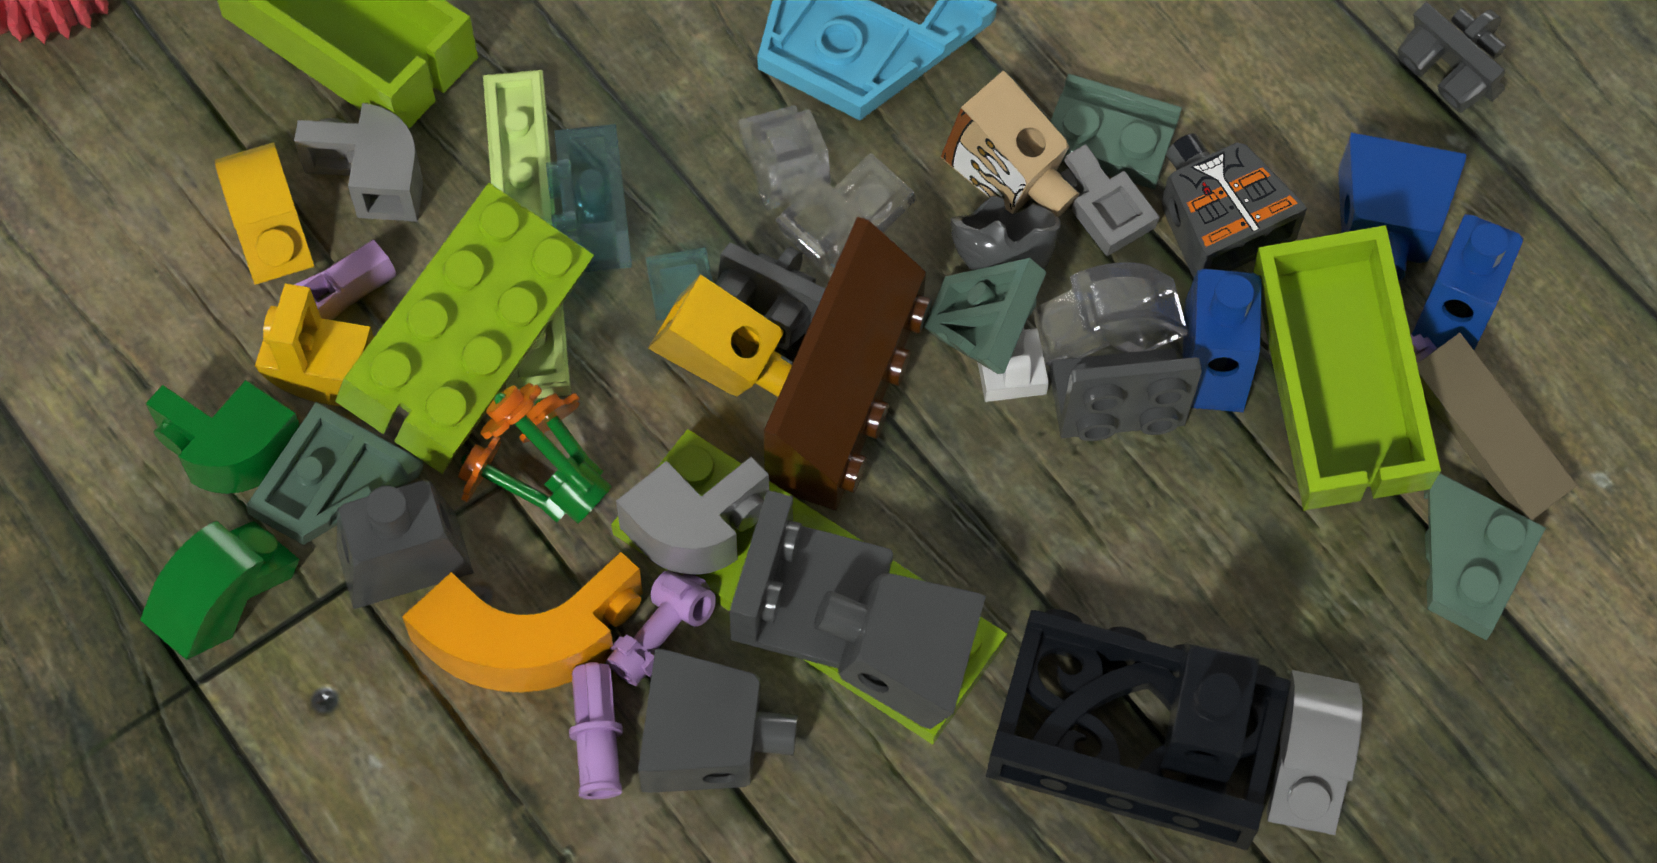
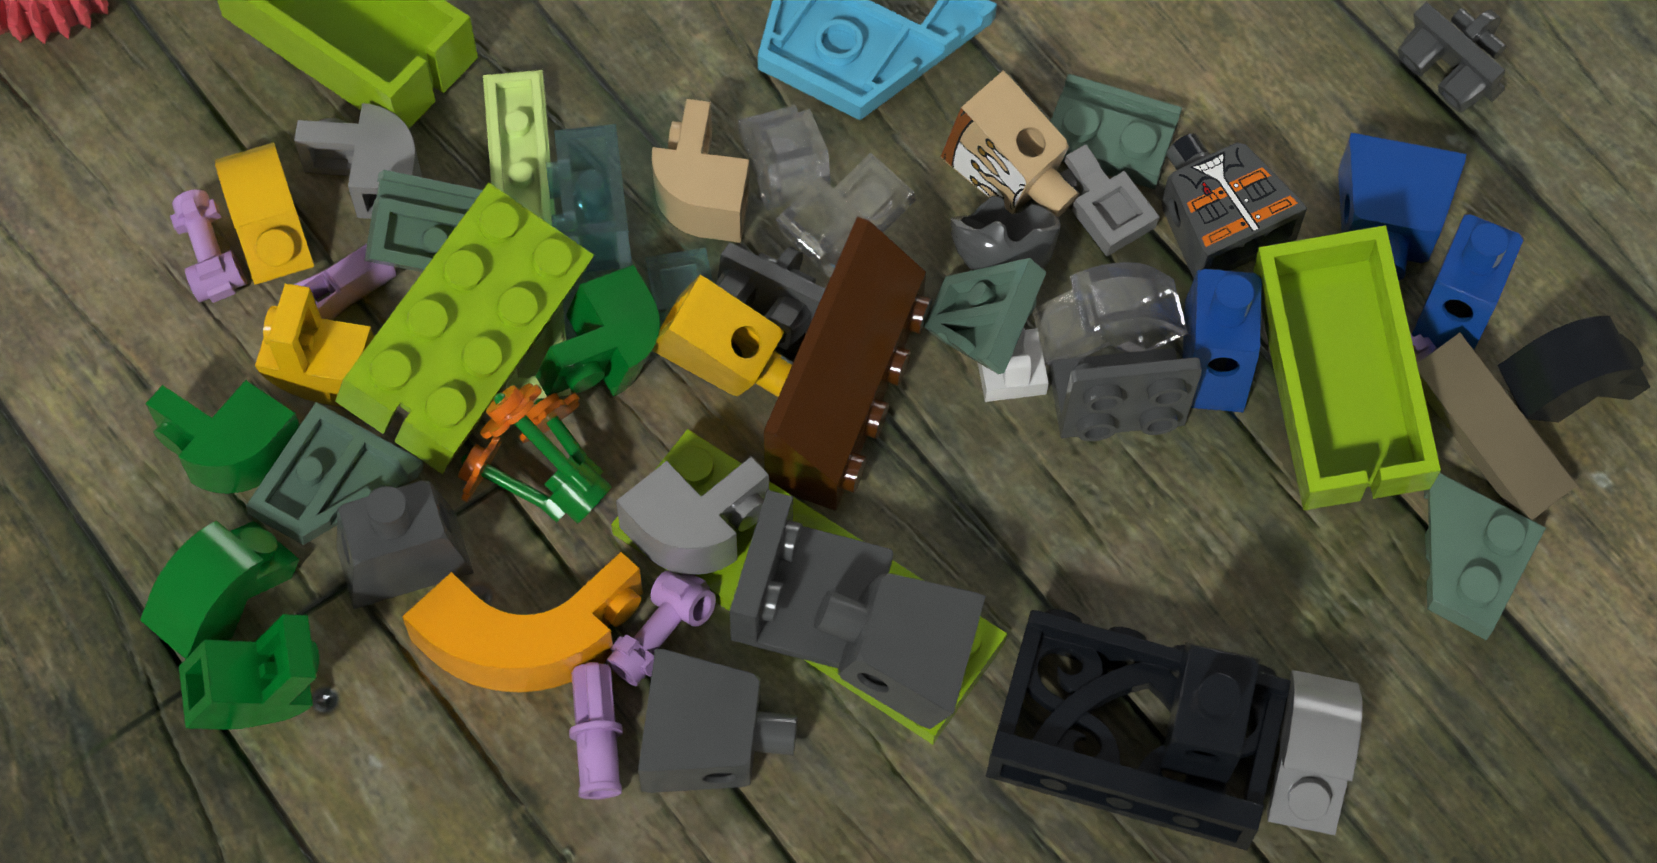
none -> lavender bar [170,190,247,303]
none -> green brick [179,614,319,730]
none -> sand green plate [364,169,483,272]
none -> green brick [535,264,660,397]
none -> tan brick [652,99,750,243]
none -> black brick [1497,316,1650,423]

